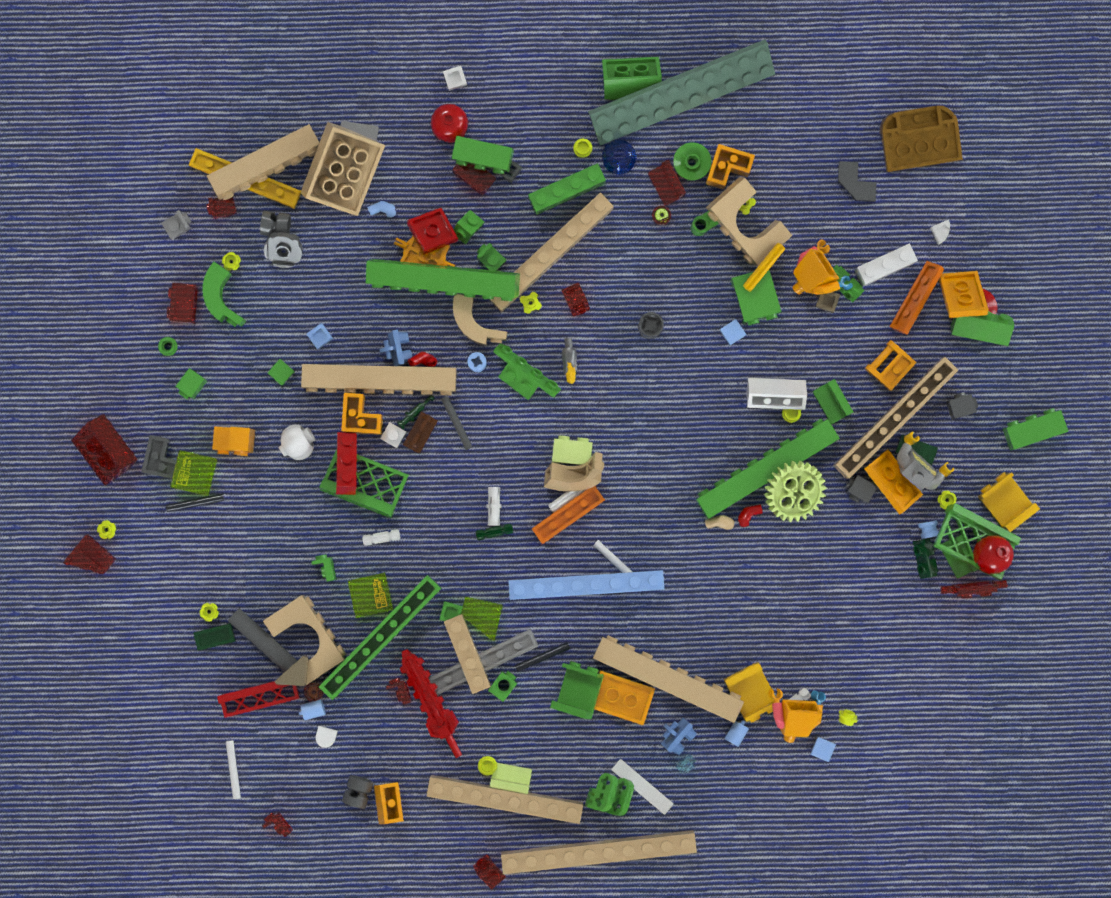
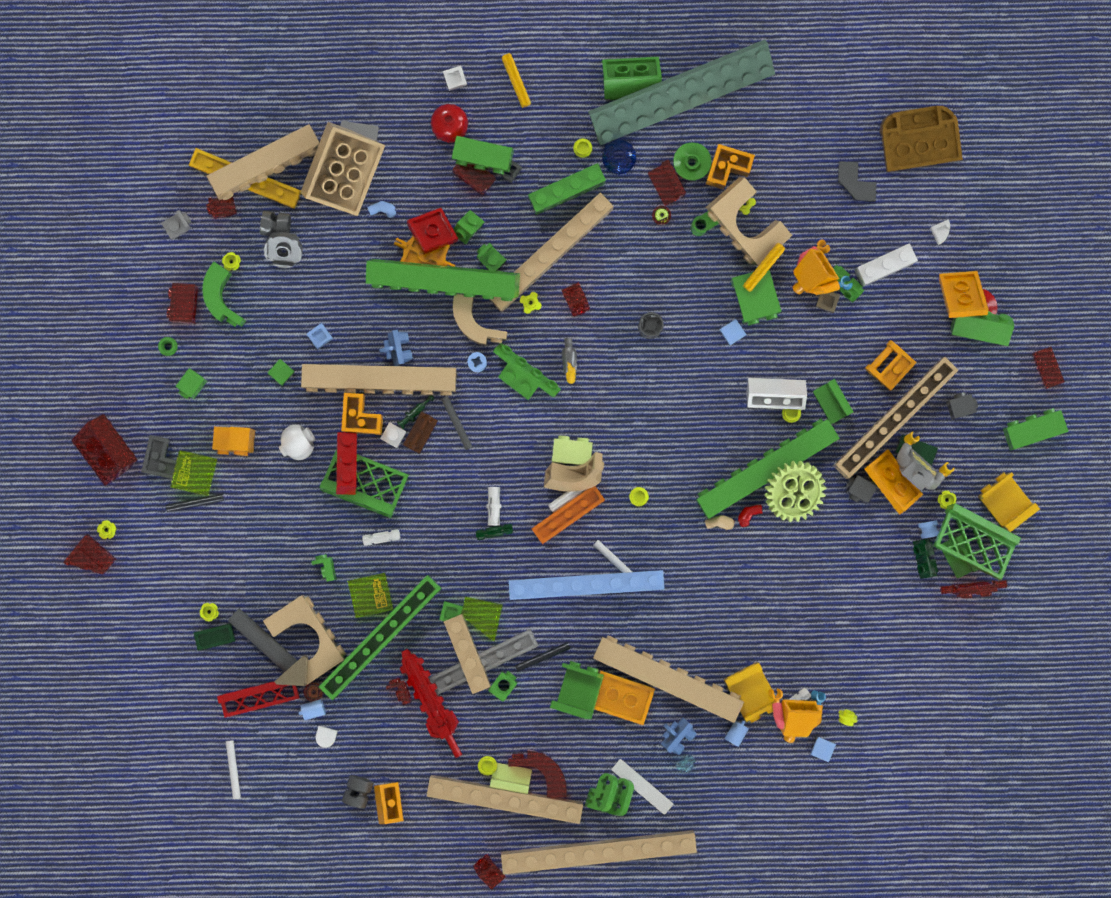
clear red bracket [262,812,293,837] -> none
red arm [408,351,437,367] -> none
orange plate [889,261,944,335] -> none
red cylinder [973,535,1014,574] -> none
none -> yellow axle [502,53,531,108]
none -> clear red arch [508,749,567,798]
none -> neon yellow plate [629,487,649,506]
none -> clear red plate [1032,347,1065,389]

